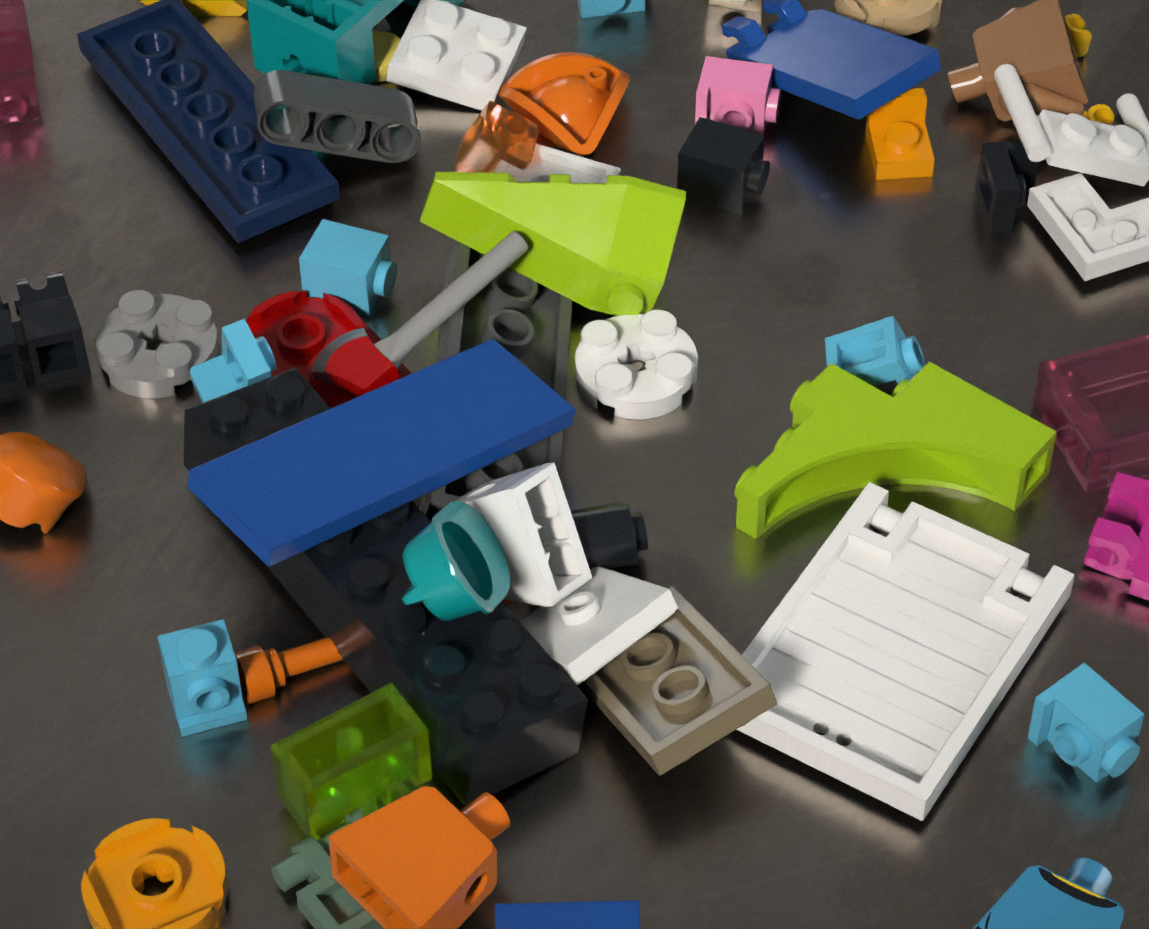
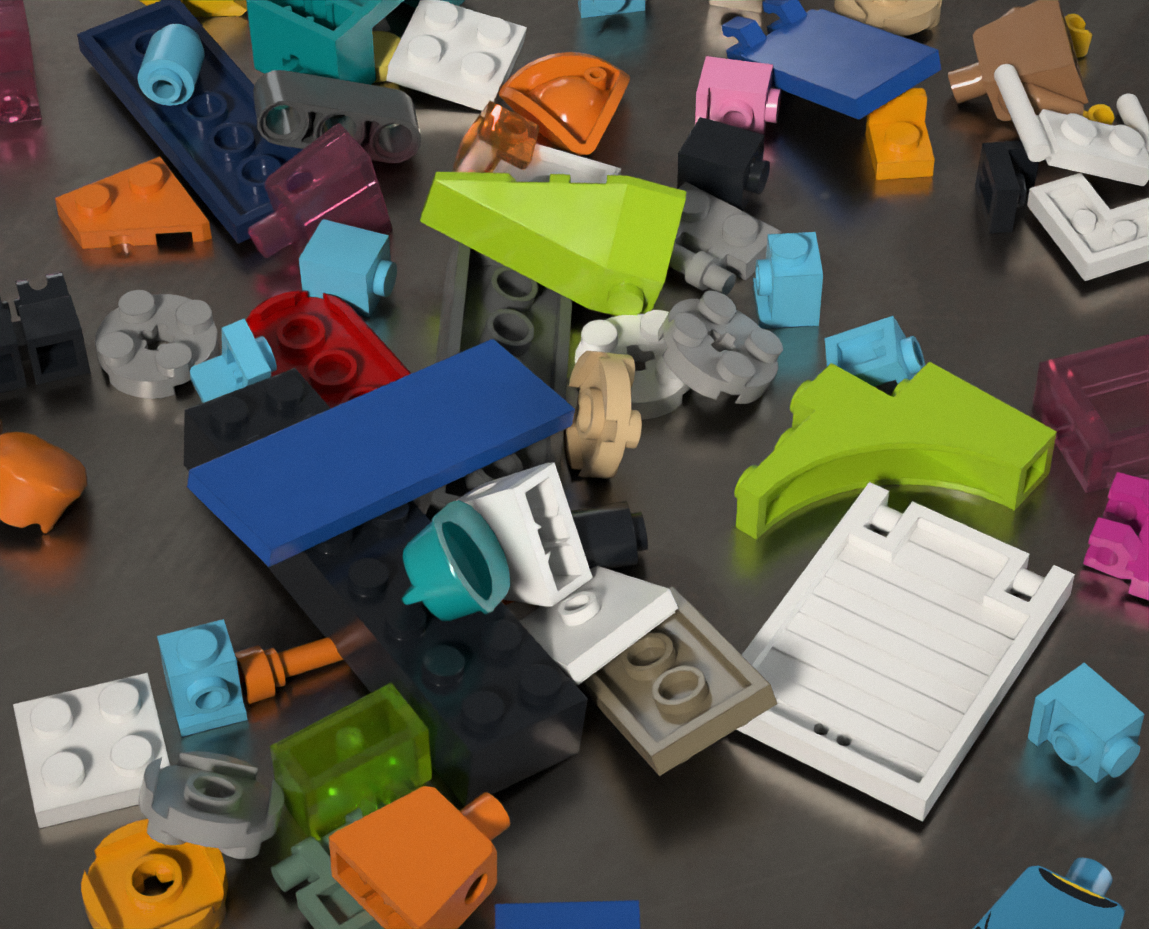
piece [311,231,528,396] -> none
none -> white plate [13,673,170,829]
none -> orange wing [55,156,212,249]
none -> medium azure brick [138,24,205,106]
none -> light grey plate [139,751,284,859]
none -> clear pink torso [248,123,393,258]
none -> tan plate [564,351,642,479]
none -> light grey plate [658,291,783,404]
none -> light grey plate [669,182,781,295]
none -> medium azure brick [753,232,823,329]

